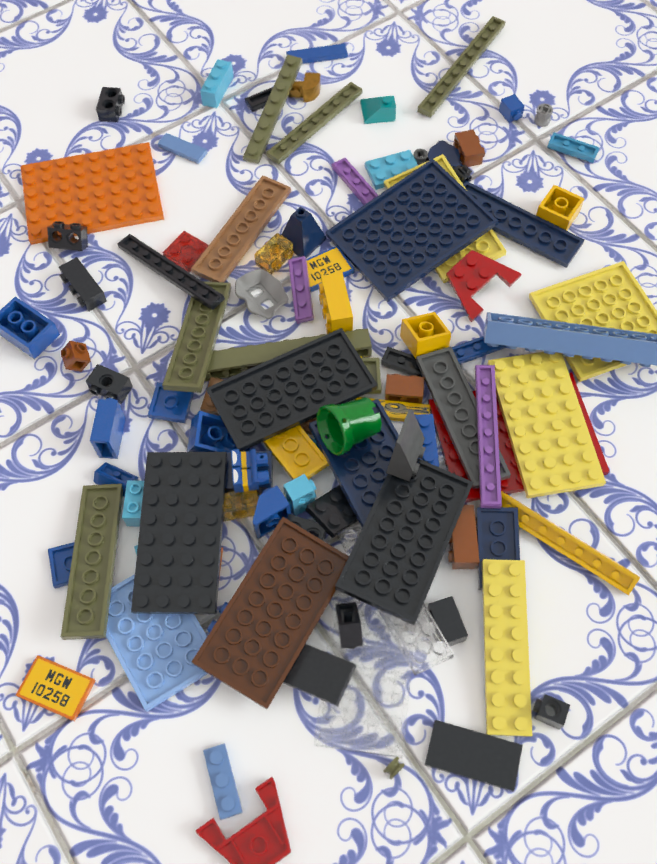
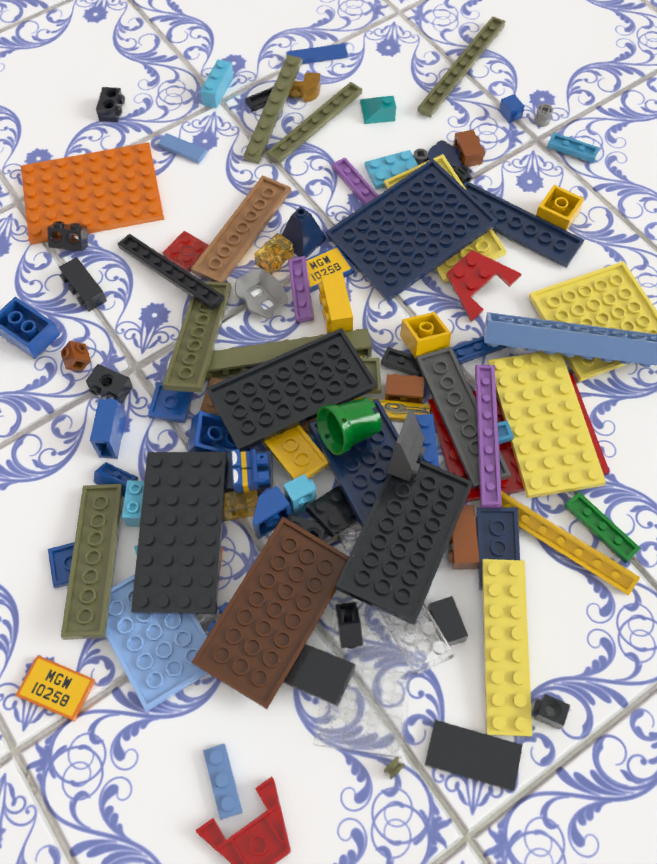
none -> dark azure plate [498,420,514,444]
none -> green plate [564,492,641,564]

